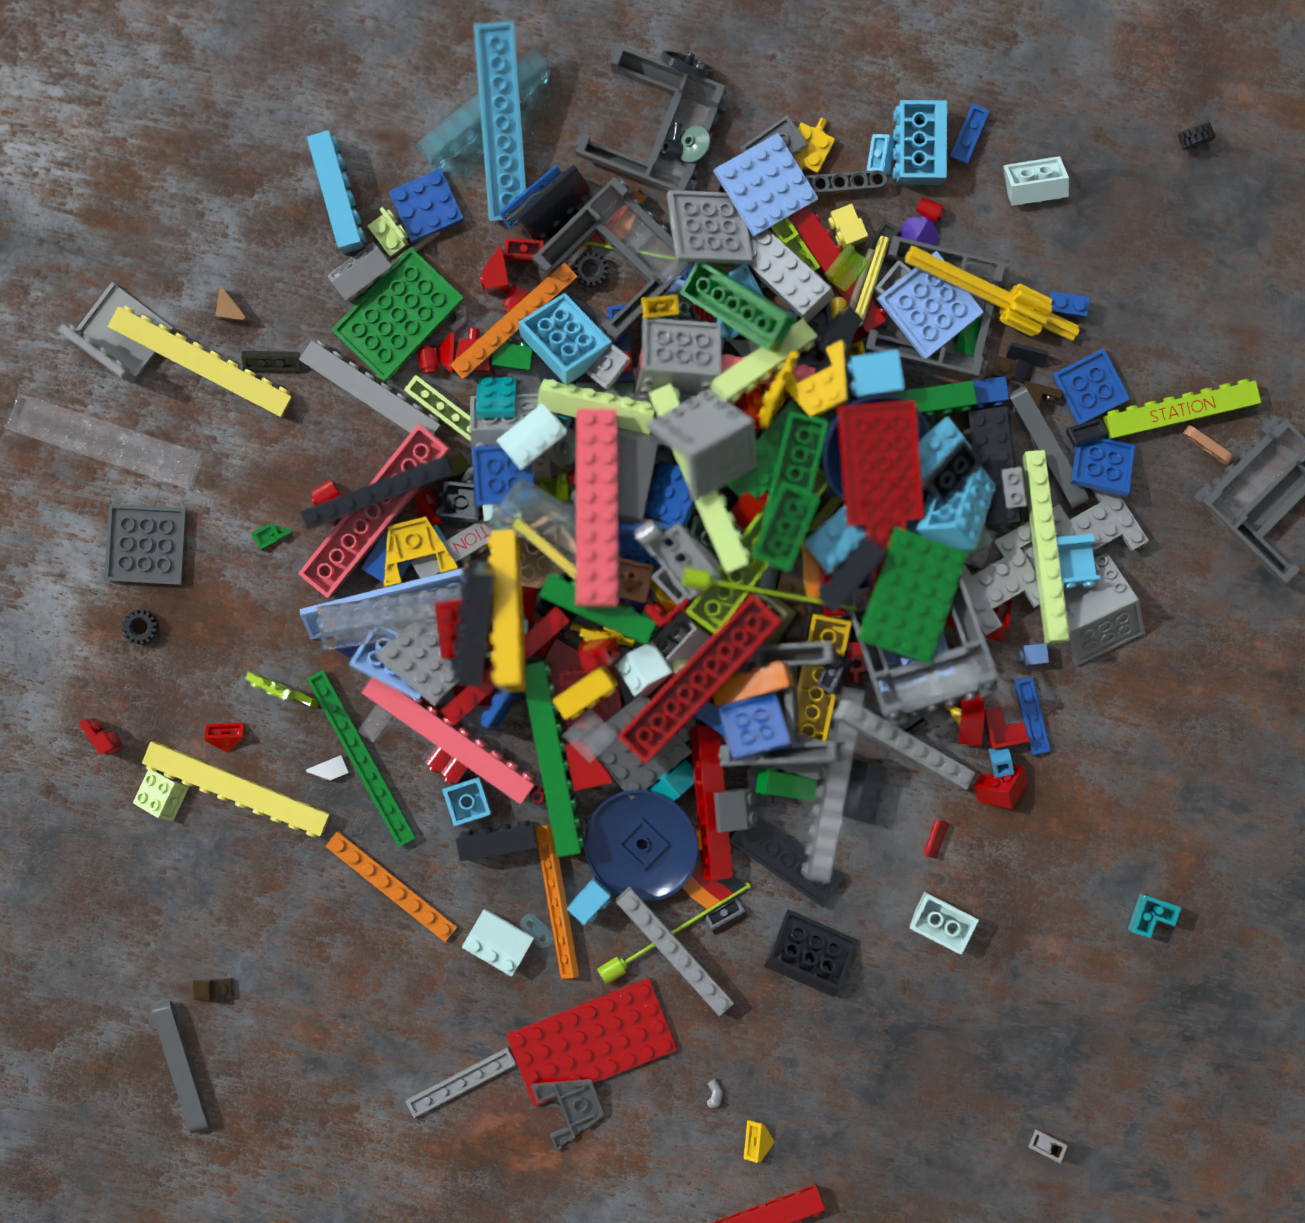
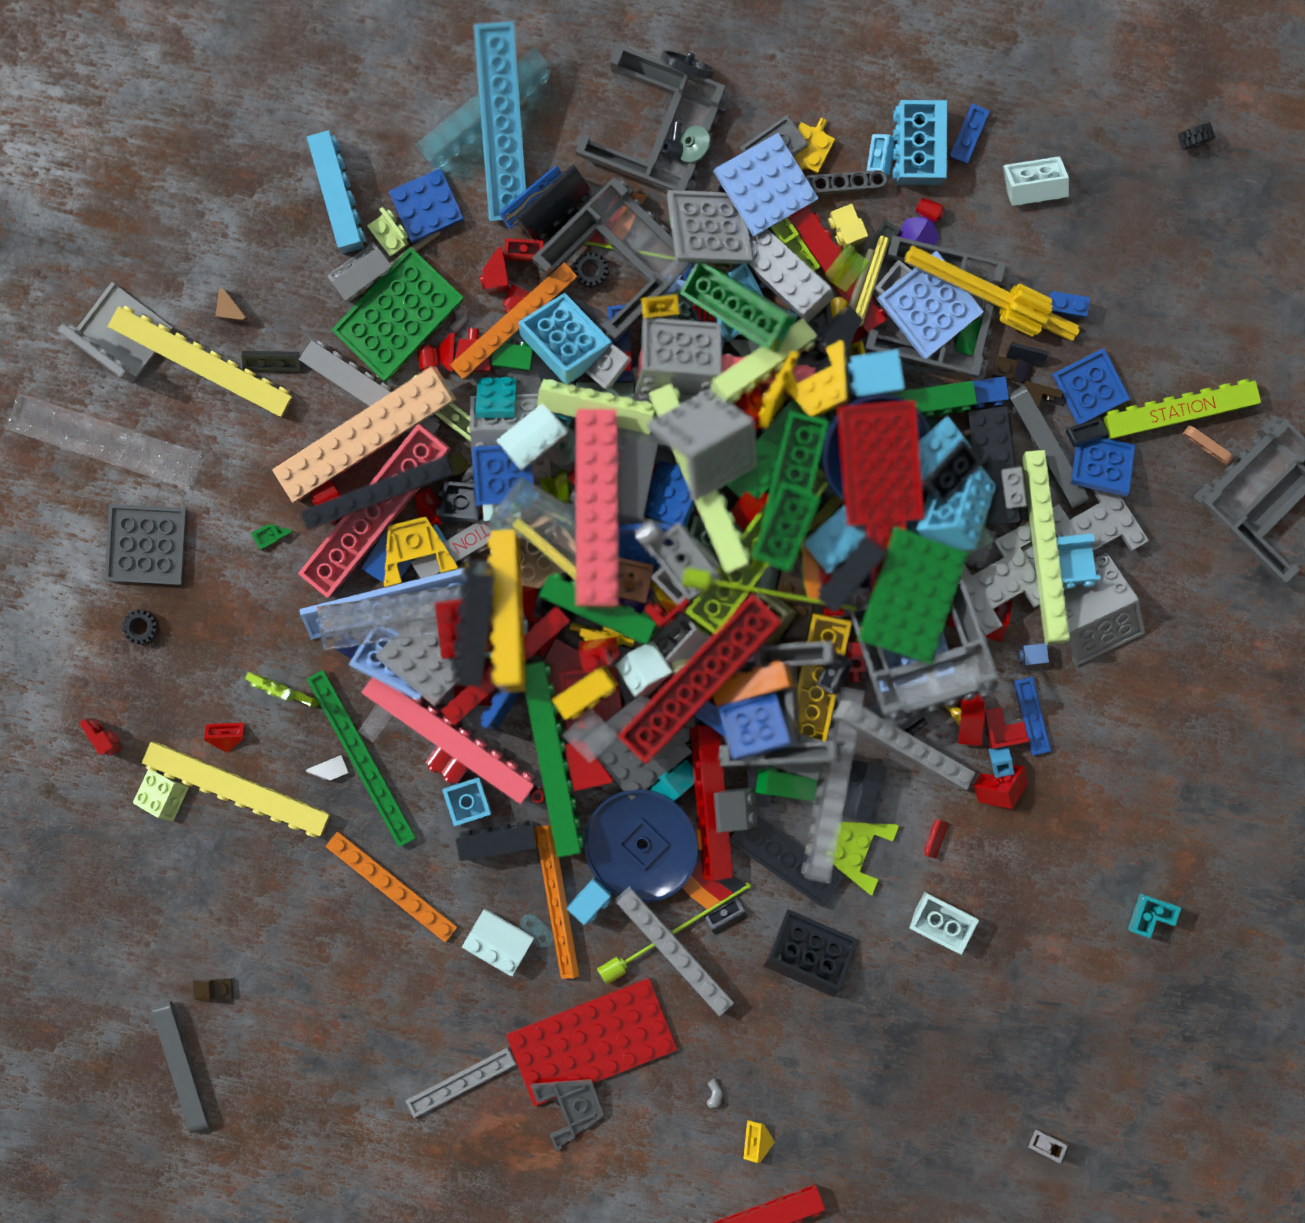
none -> light nougat brick [272,367,457,502]
none -> lime wing [825,821,899,895]

